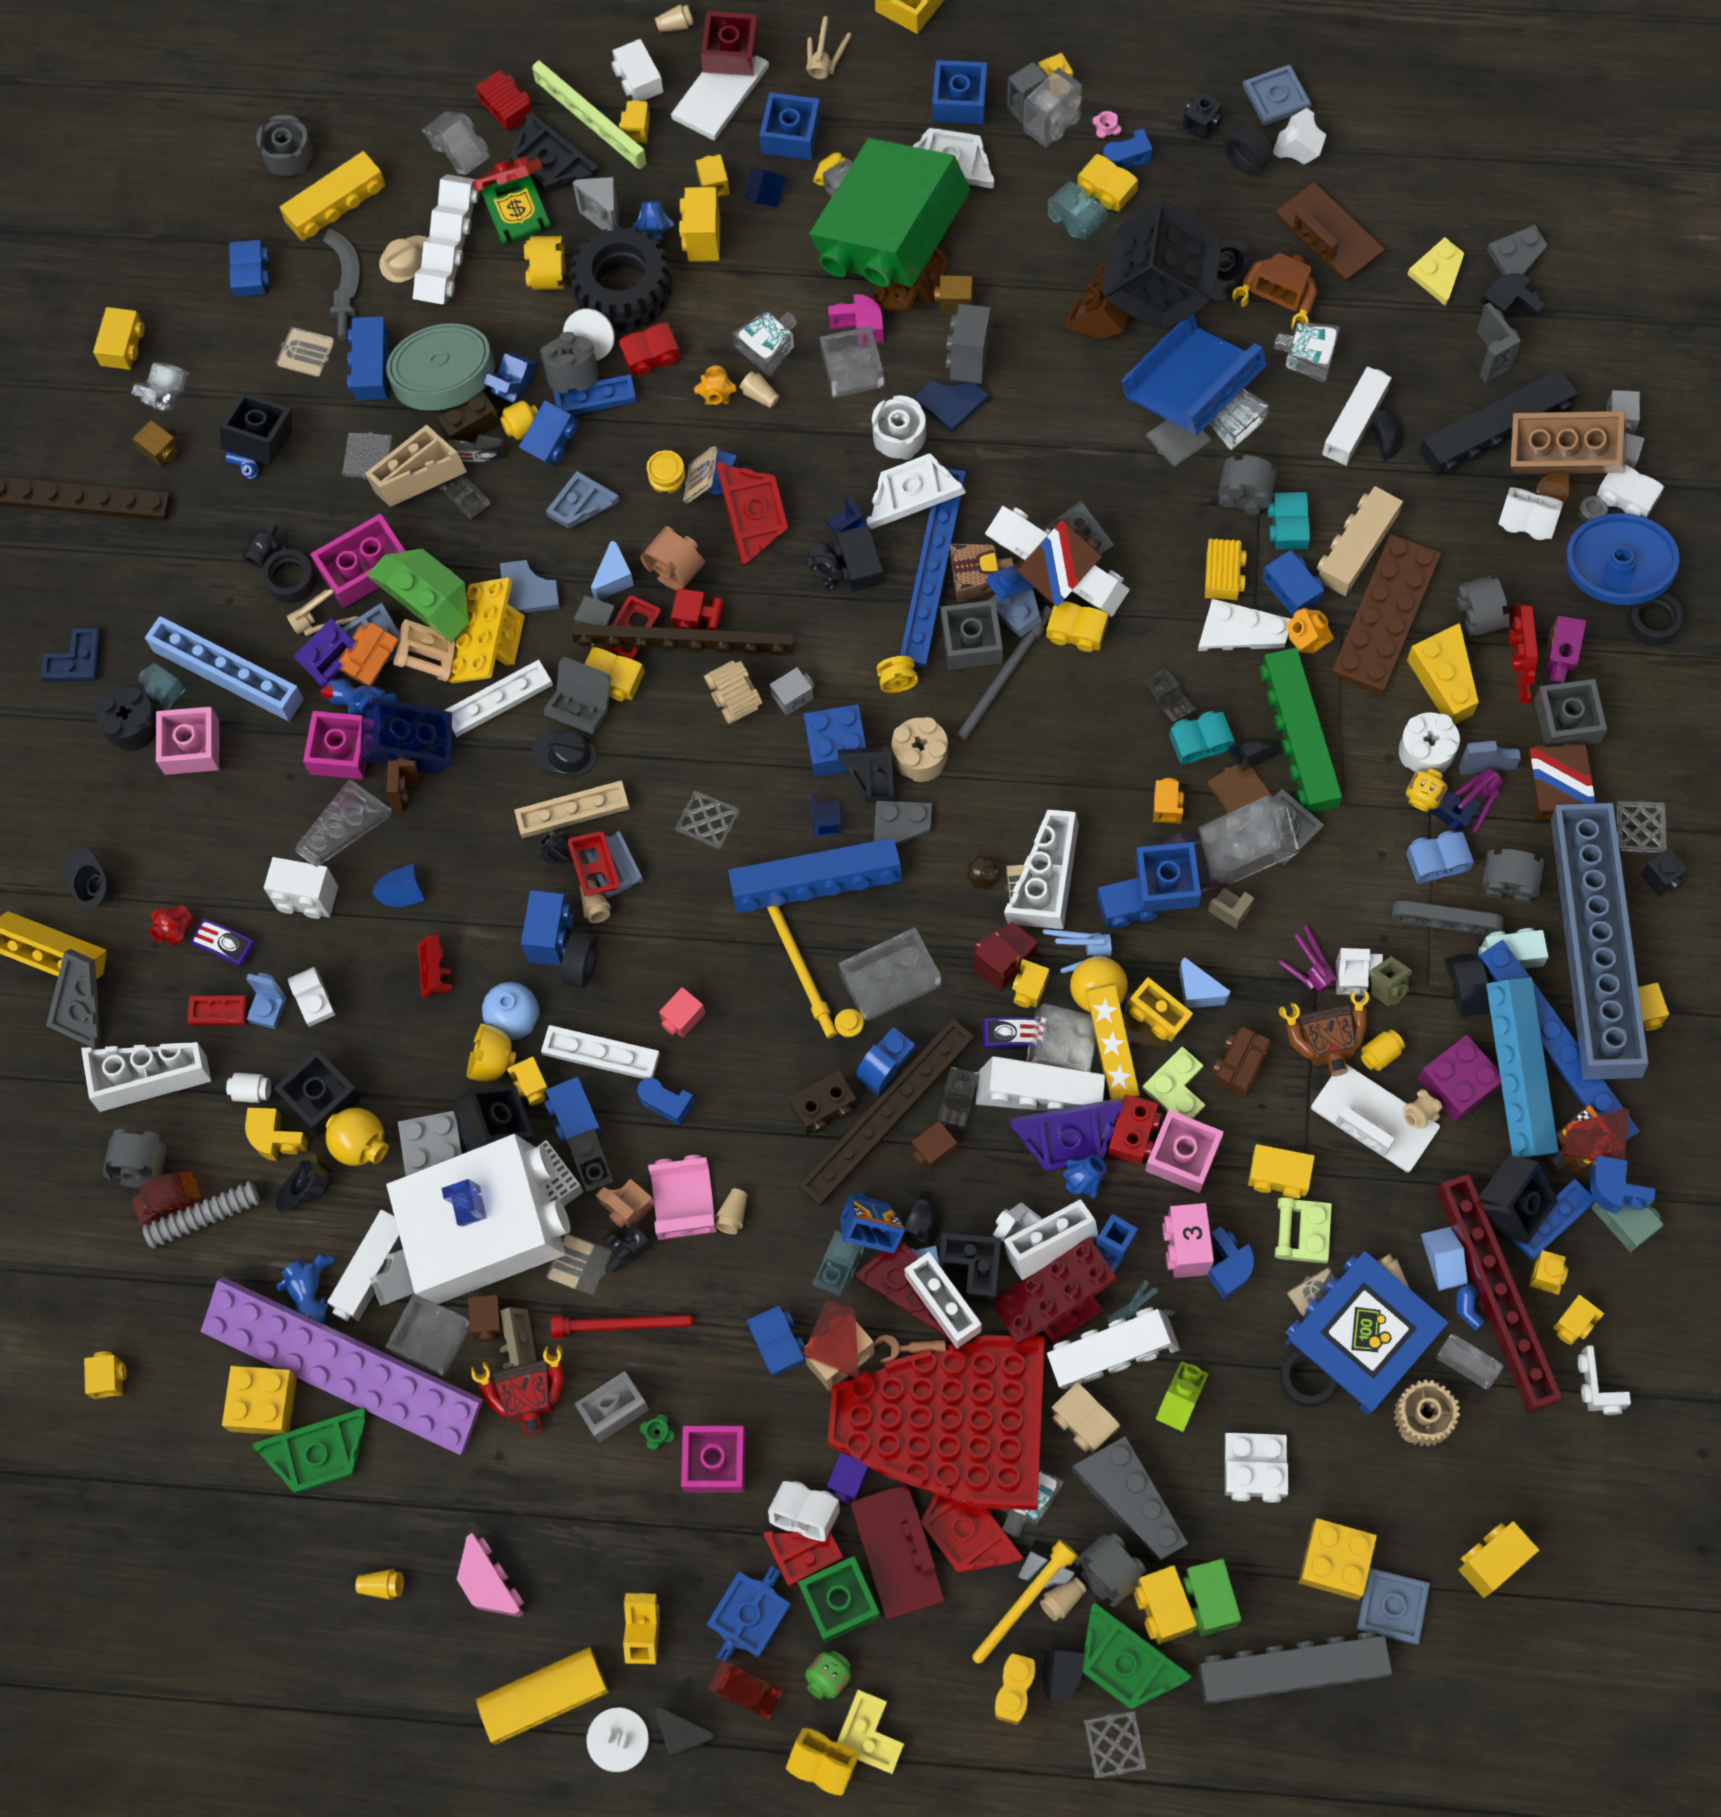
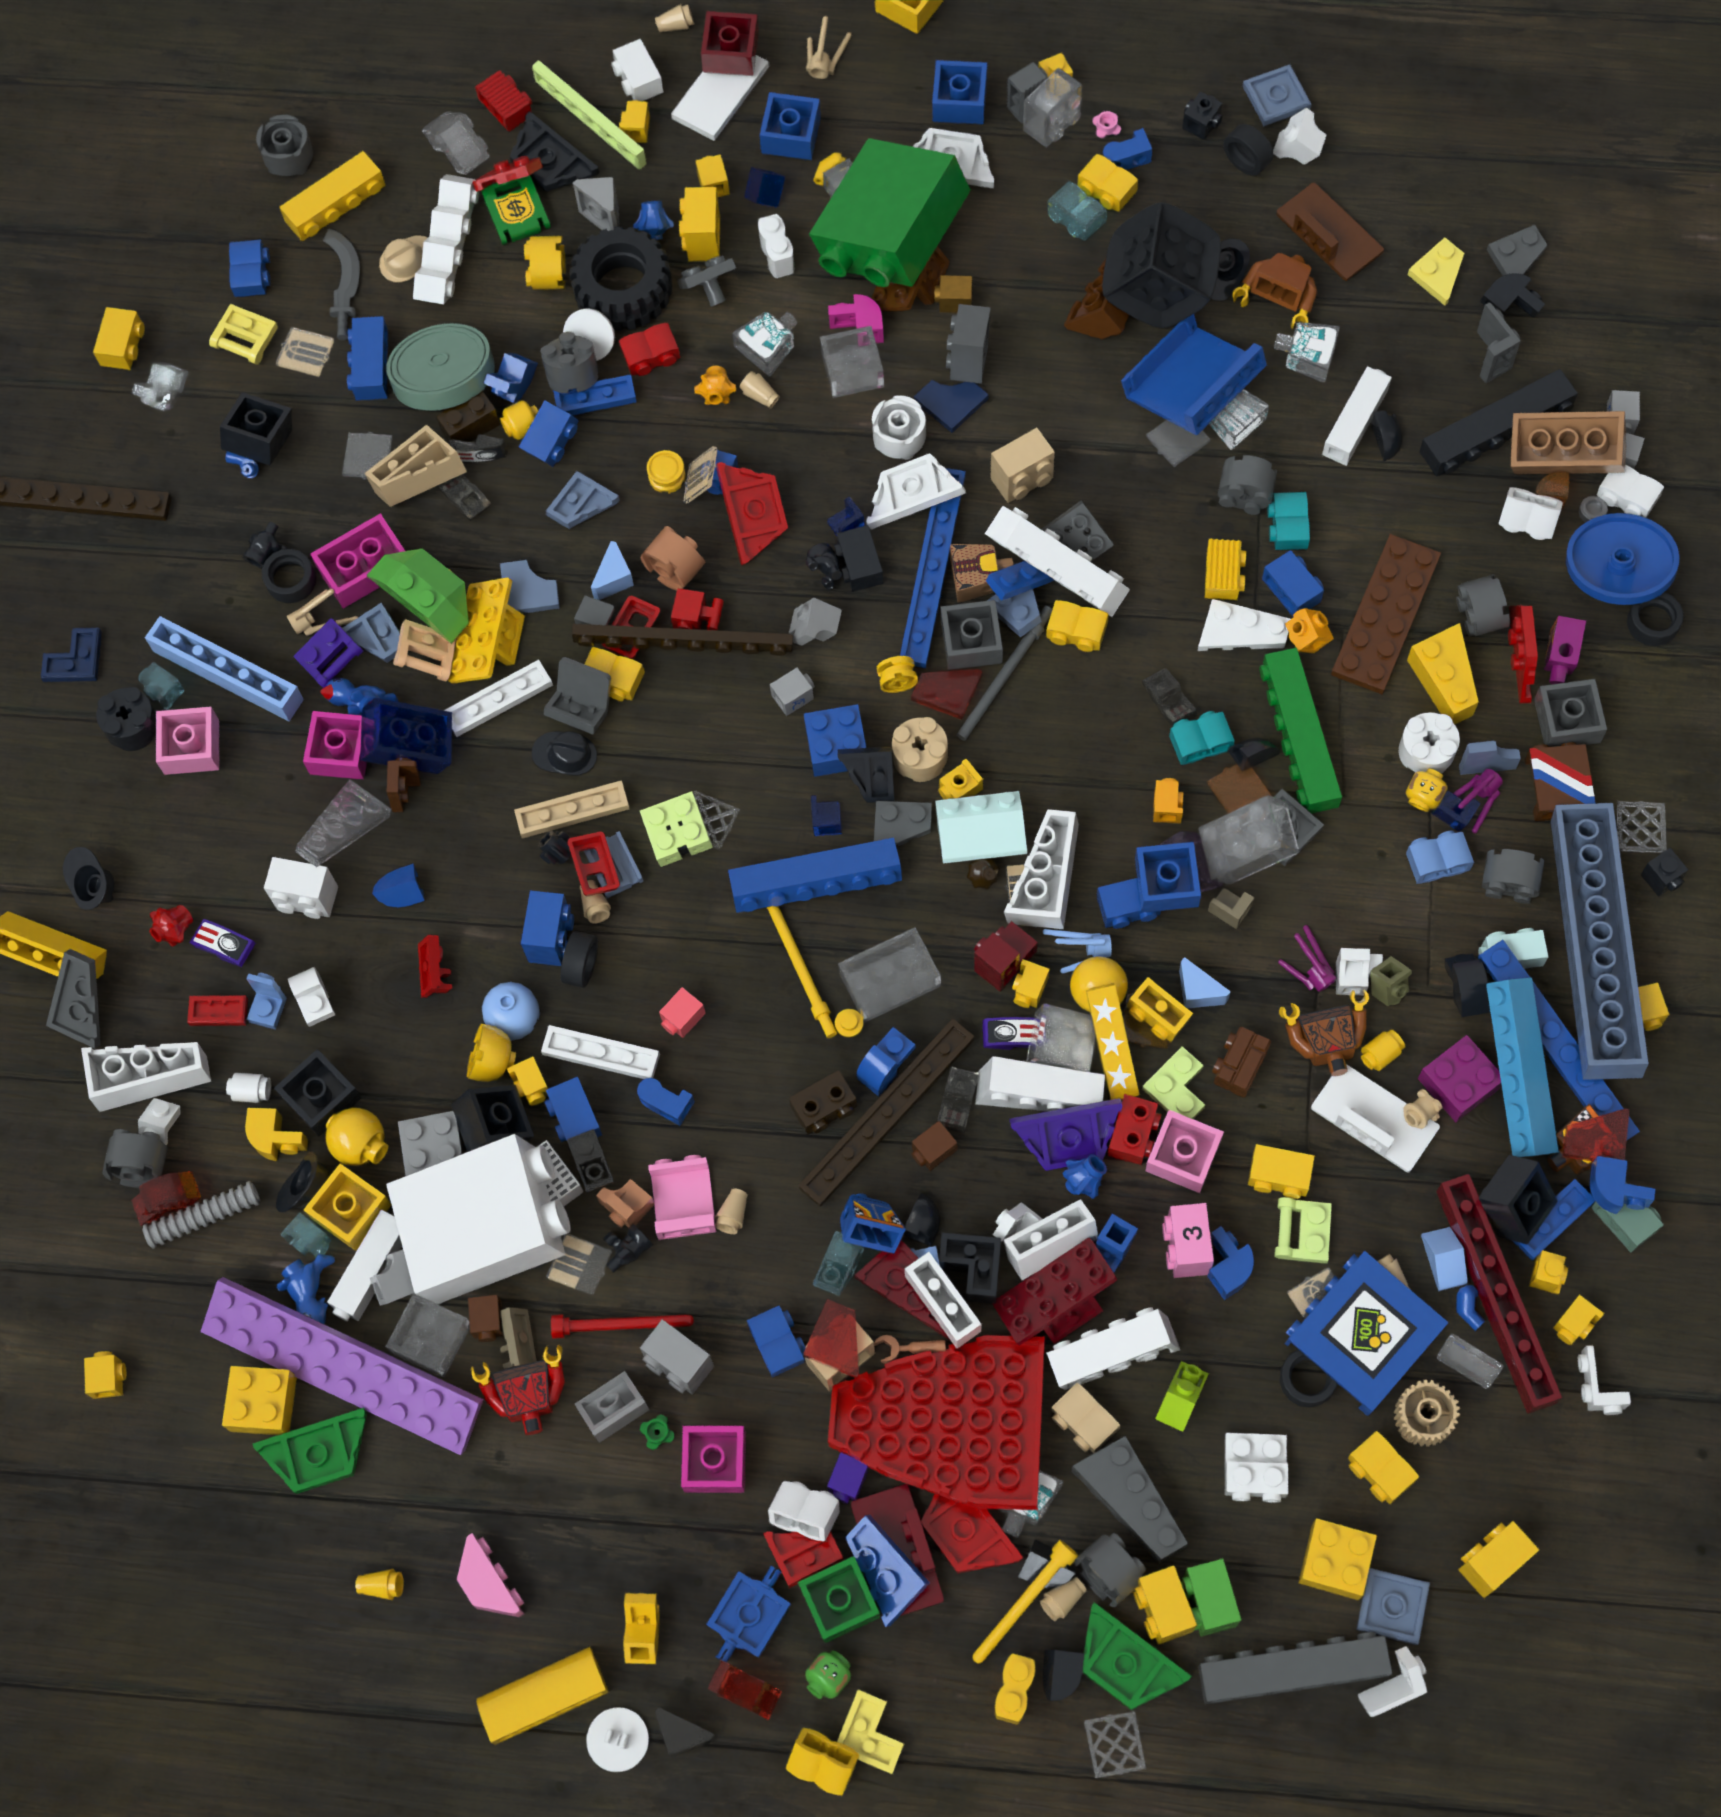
pearl gold brick [133,420,180,468] -> none
orange brick [338,622,398,686] -> none
clear blue panel [441,1179,487,1227] -> none
tan brick [703,660,762,724] -> none
panel [1013,518,1102,607] -> none
clear light blue plant [1107,1280,1176,1323] -> none
tan brick [1317,486,1403,597] -> none
dark grey beam [1391,901,1504,935] -> none
none -> white bracket [138,1098,180,1145]
none -> light yellow plate [209,304,278,365]
none -> clear light blue brick [280,1212,331,1258]
none -> yellow brick [304,1164,392,1251]
none -> yellowish green piece [640,791,713,867]
none -> light grey brick [640,1320,714,1395]
none -> dark grey plate [676,256,736,306]
none -> white brick [758,214,794,278]
none -> light grey brick [789,598,842,646]
none -> wing [846,1515,930,1627]
none -> clear red wing [911,669,982,720]
none -> light aqua slope [935,791,1027,863]
none -> yellow brick [938,759,983,800]
none -> tan brick [991,428,1055,503]
none -> yellow brick [1348,1431,1419,1504]
none -> white bracket [1358,1646,1427,1717]

